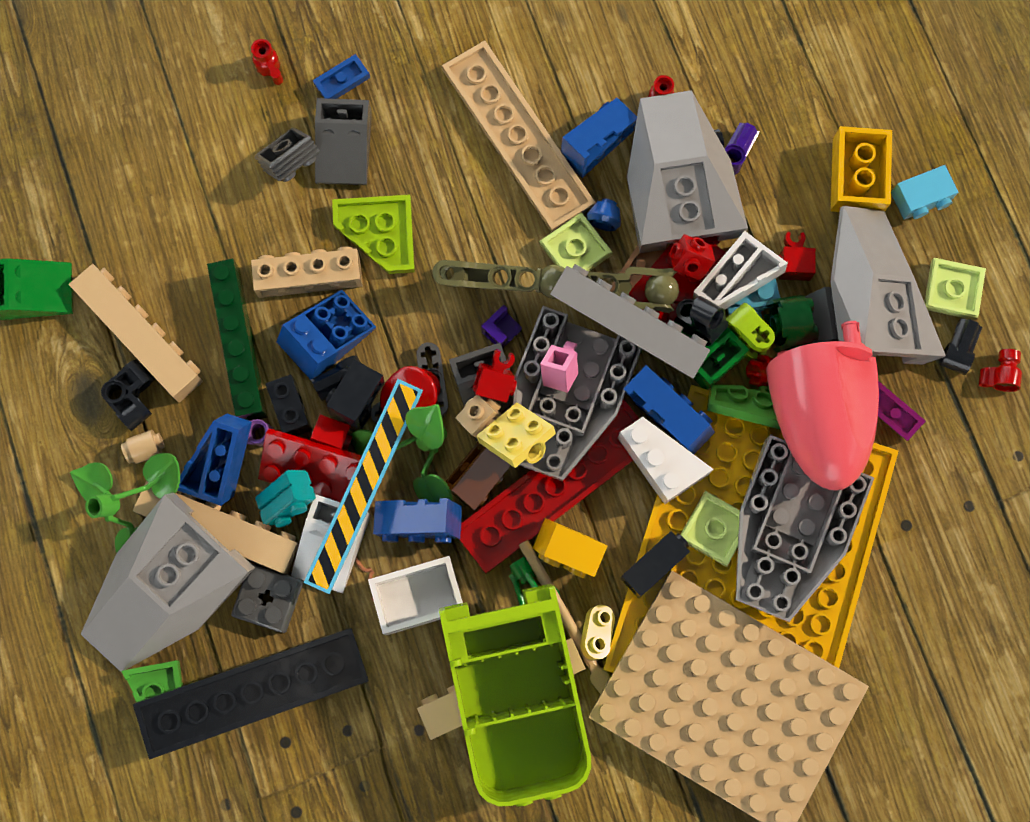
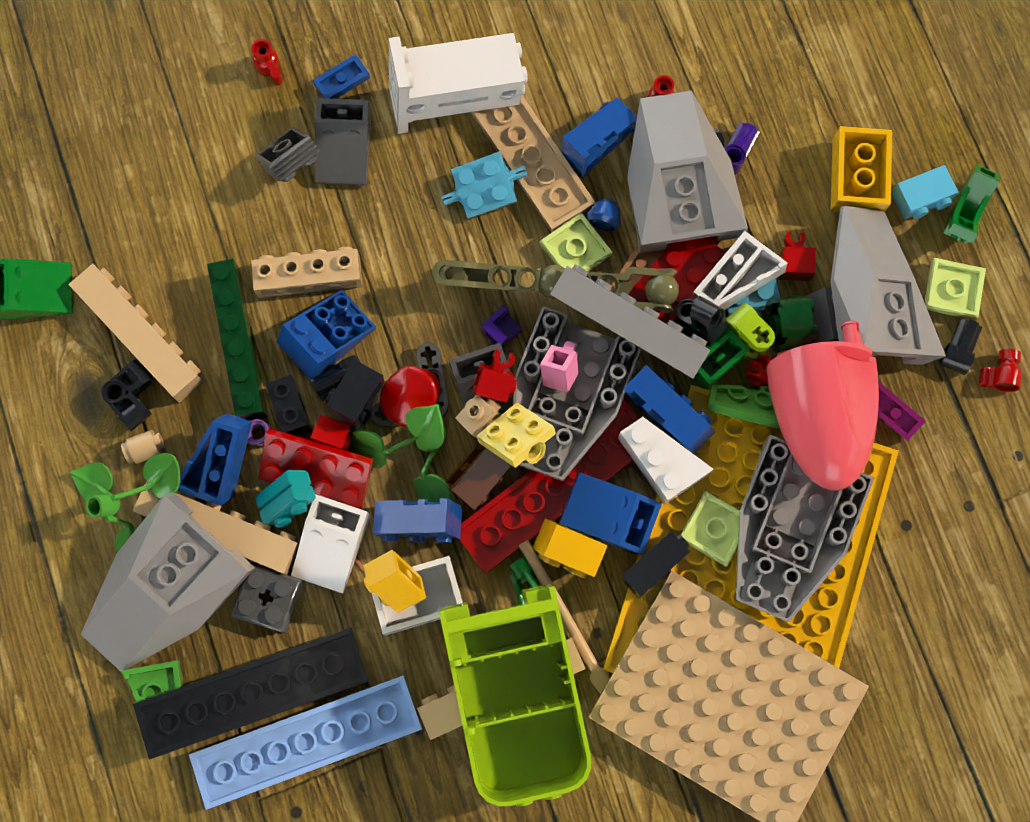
tile [303,379,423,594] -> none
lime plate [332,195,415,274] -> none
light yellow plate [580,605,615,661] -> none
red brick [670,234,715,281] -> none
none -> light blue plate [189,675,422,810]
none -> yellow brick [363,550,426,613]
none -> white brick [389,33,528,134]
none -> medium azure plate [441,151,528,219]
none -> blue slope [559,472,662,555]
none -> green arch [943,164,1000,244]

